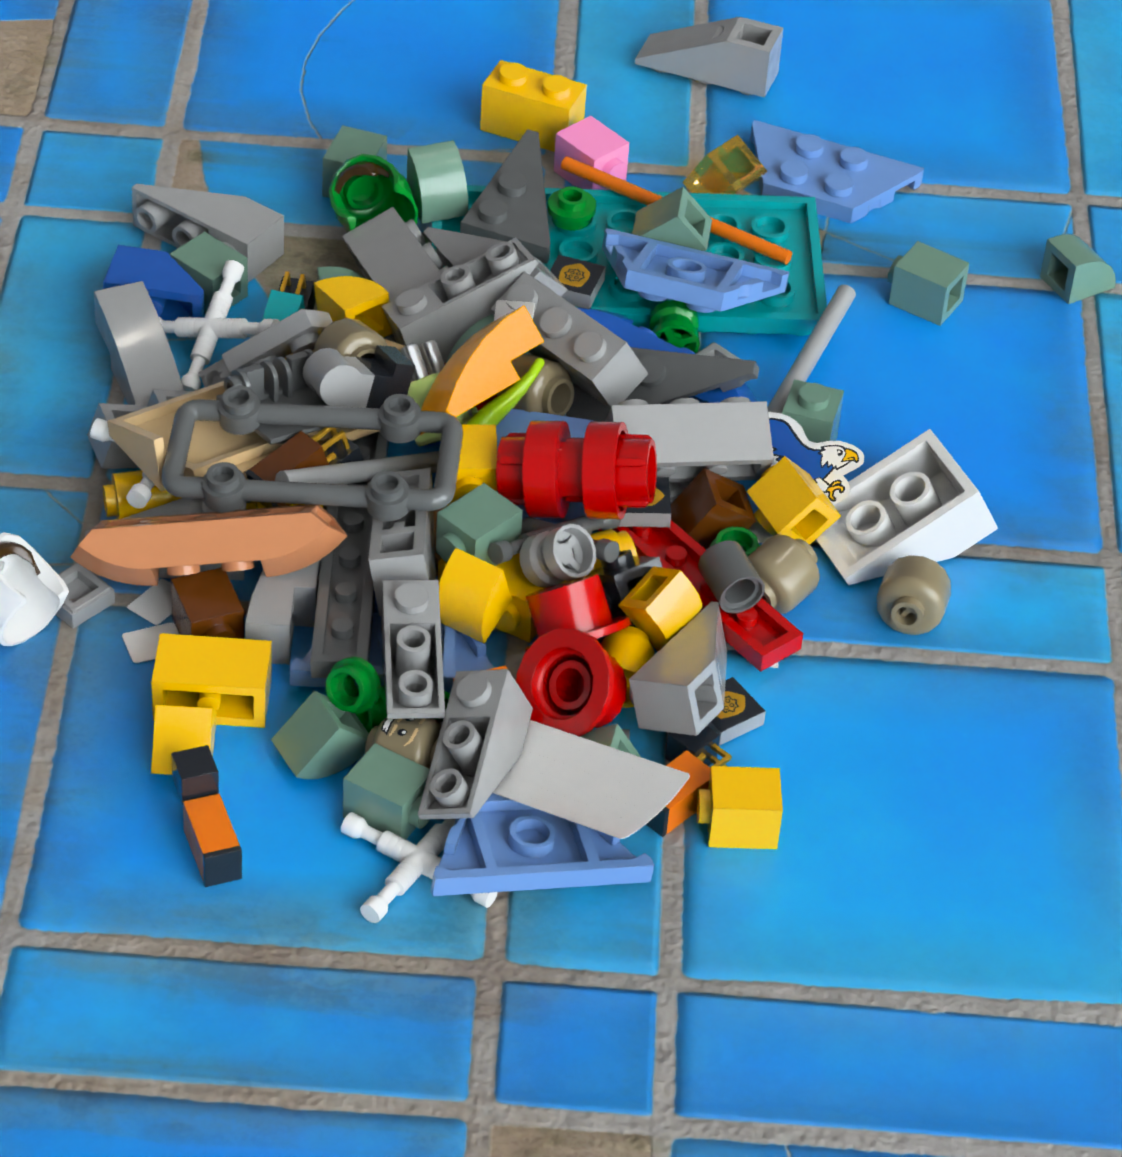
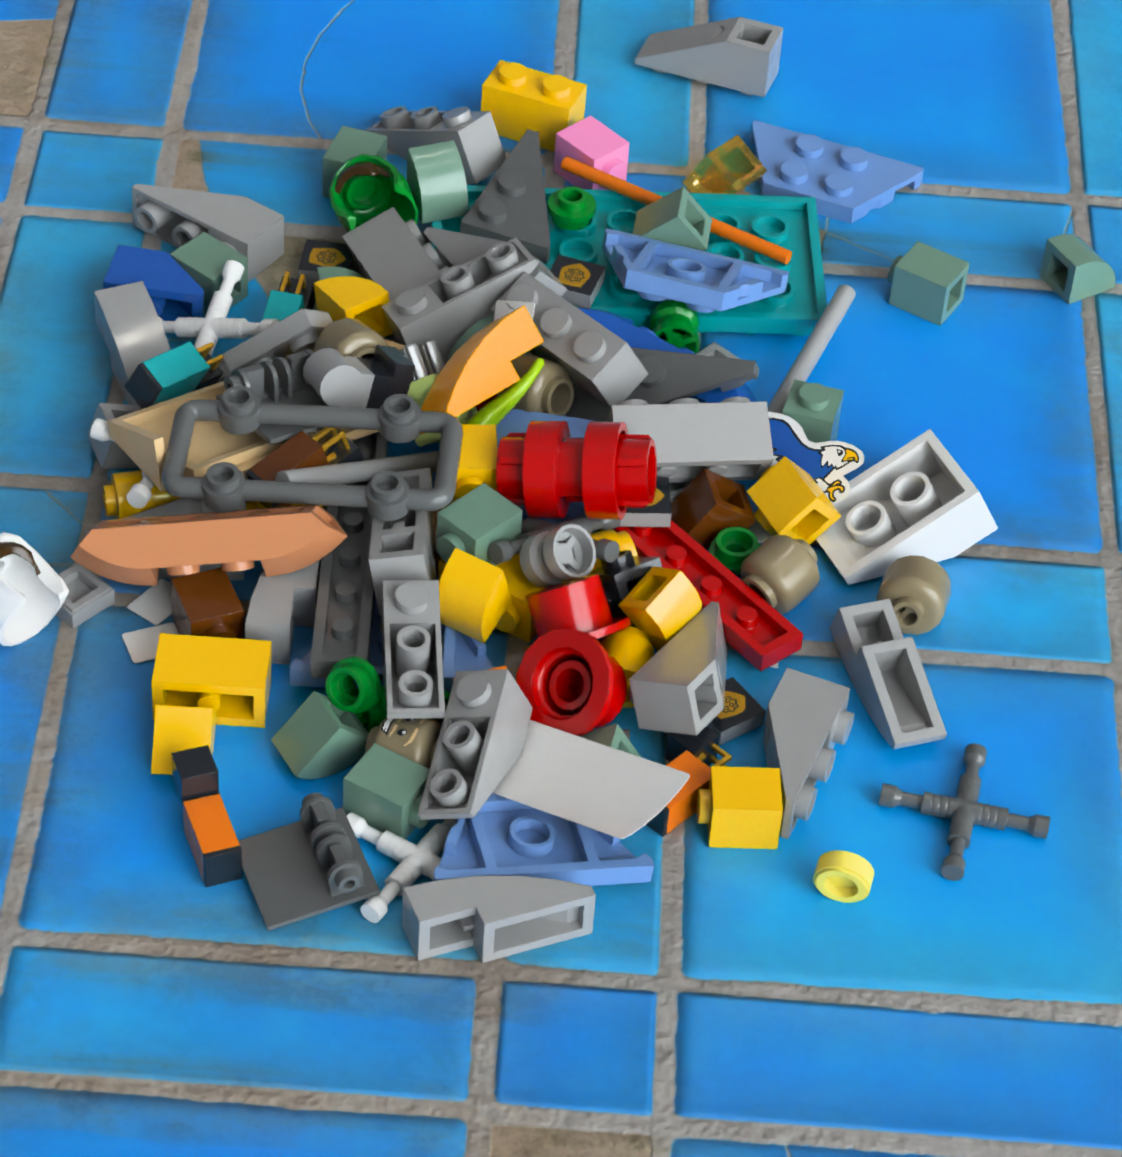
dark grey beam [698,541,765,613] -> none
none -> piece [124,341,224,409]
none -> dark grey hinge [238,793,380,931]
none -> tile [298,239,354,282]
none -> light grey slope [365,106,506,184]
none -> light grey slope [402,876,596,963]
none -> light grey slope [763,668,854,839]
none -> light yellow tile [813,850,874,903]
none -> light grey slope [830,598,947,749]
none -> dark grey piece [879,743,1051,881]

